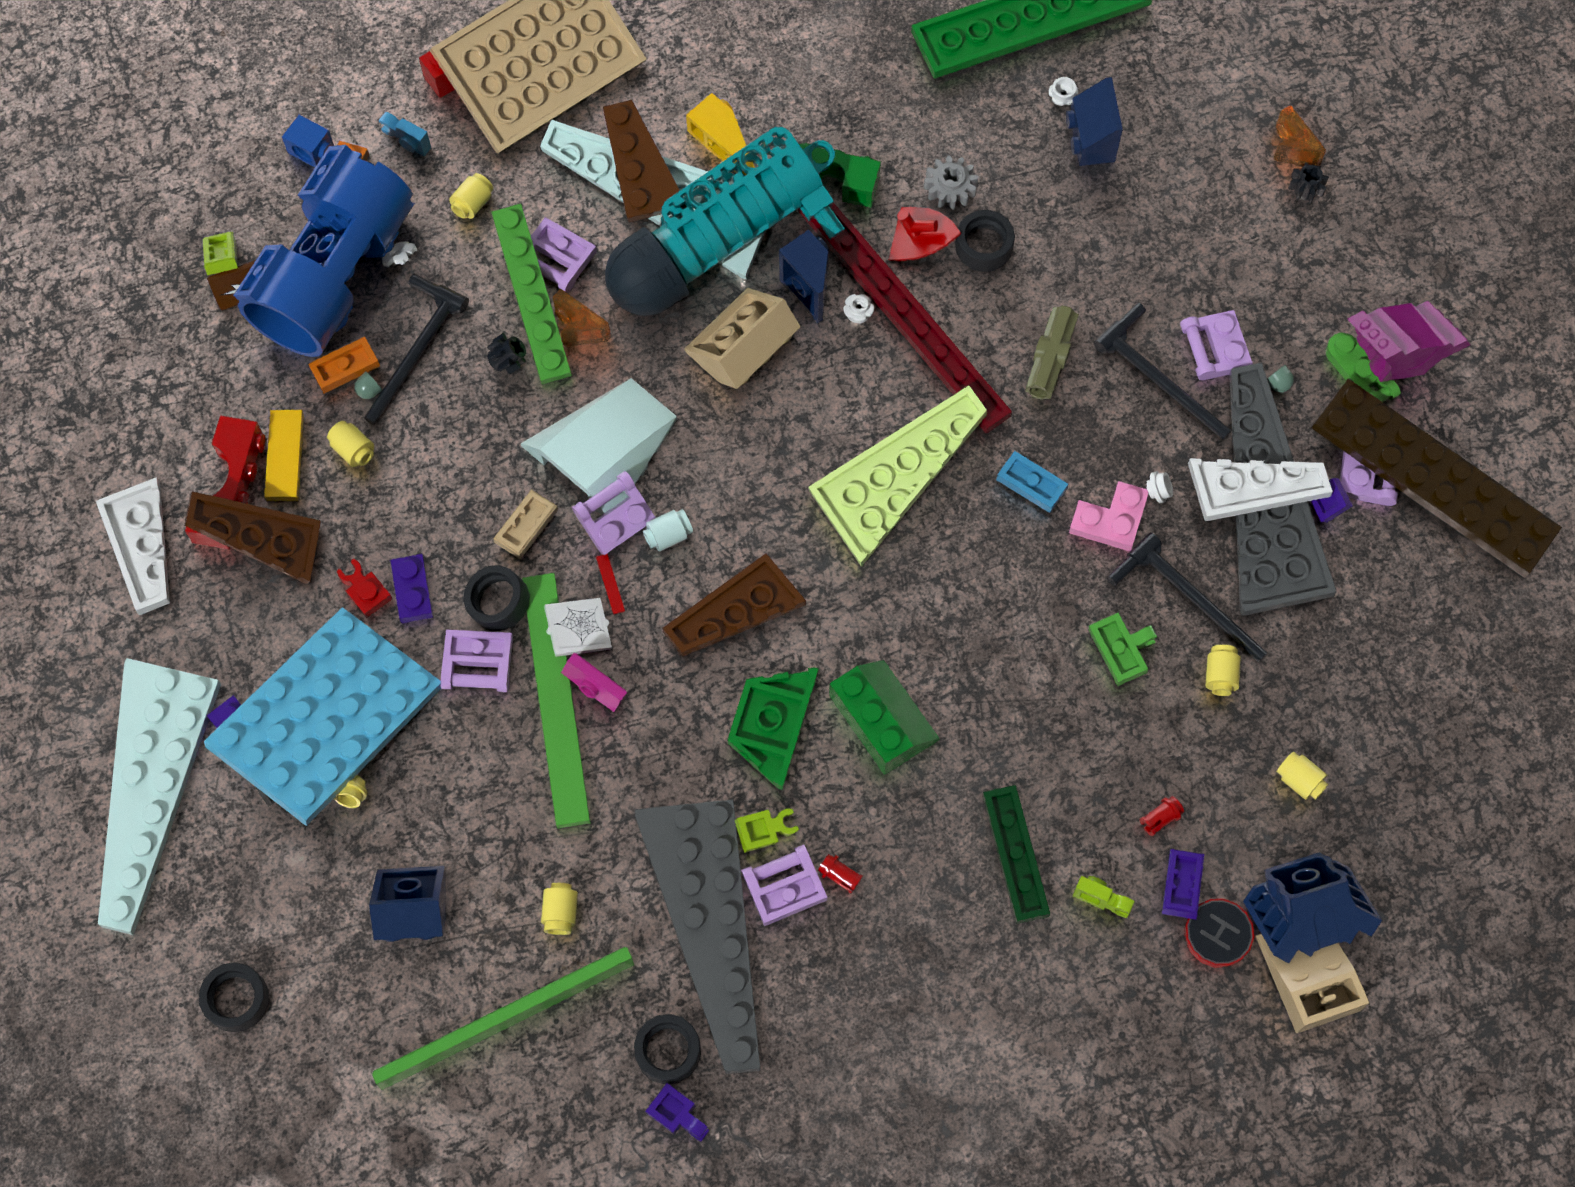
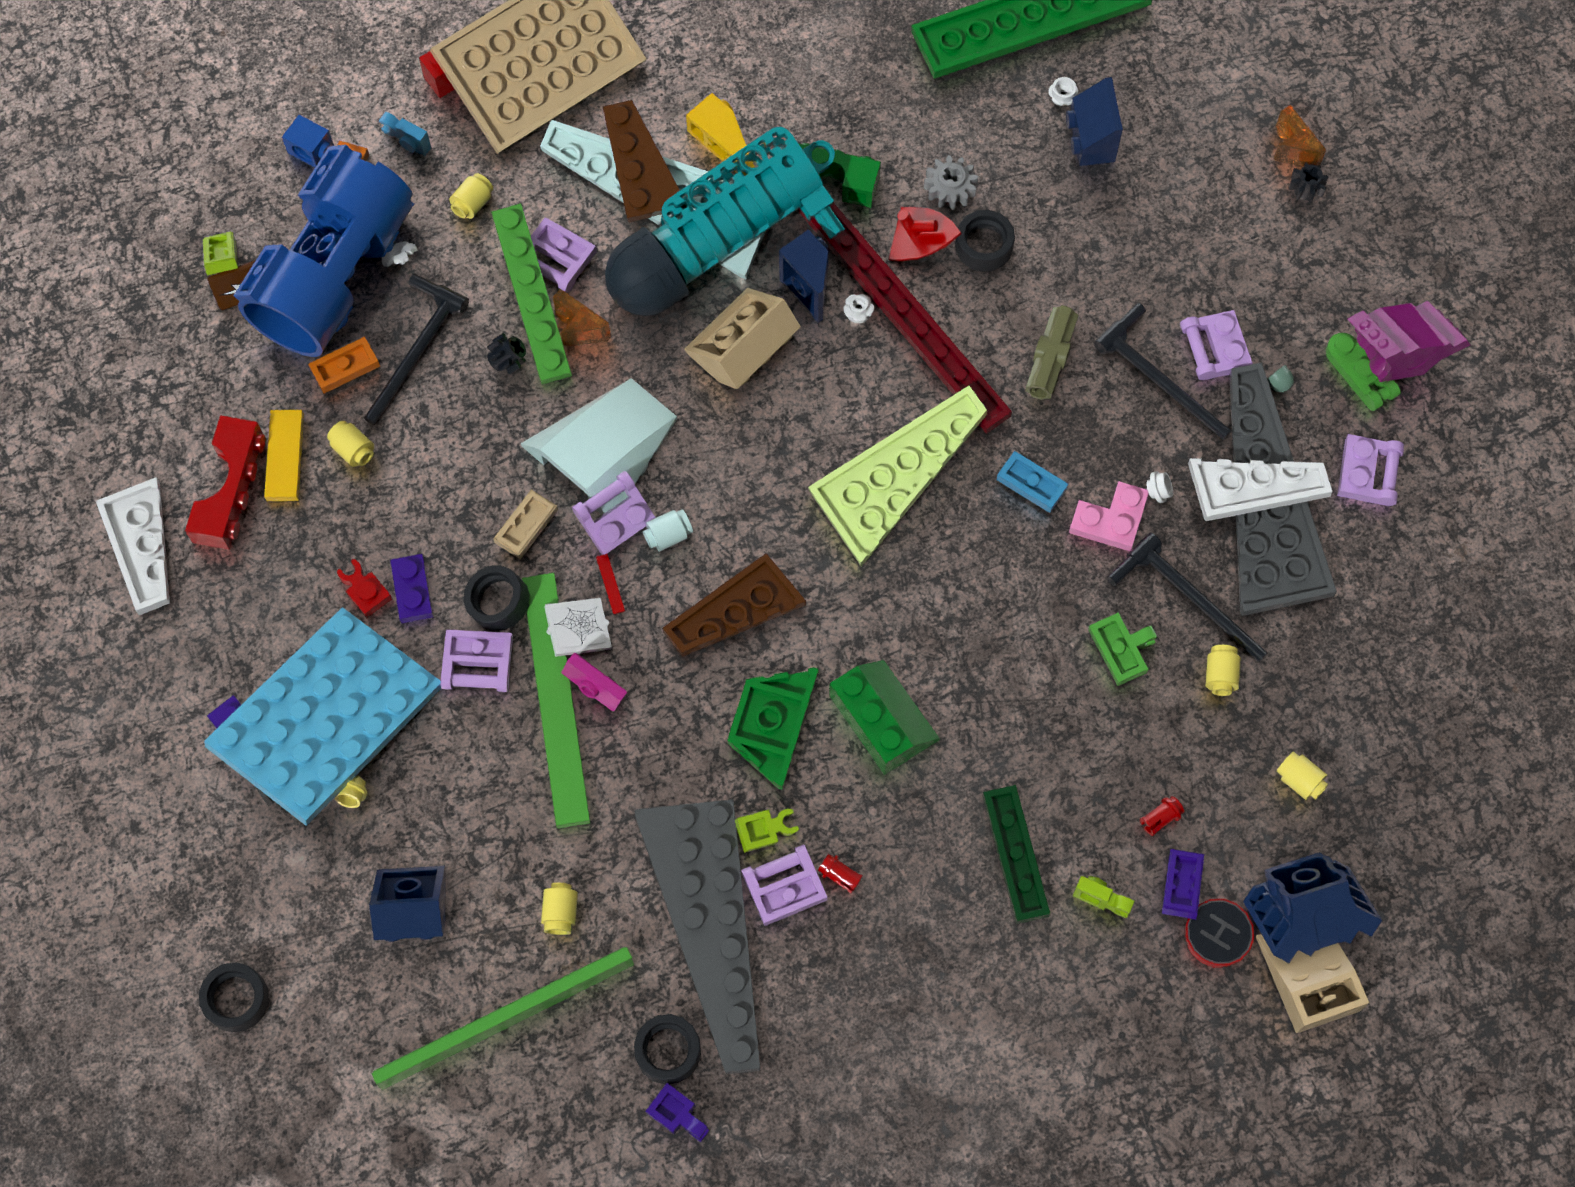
light aqua wing [98,658,221,935] -> none
reddish brown wing [184,491,321,585] -> none
sand green hinge [355,372,382,399] -> none
dark brown plate [1311,378,1562,578] -> none
dark purple plate [1311,478,1353,523] -> none

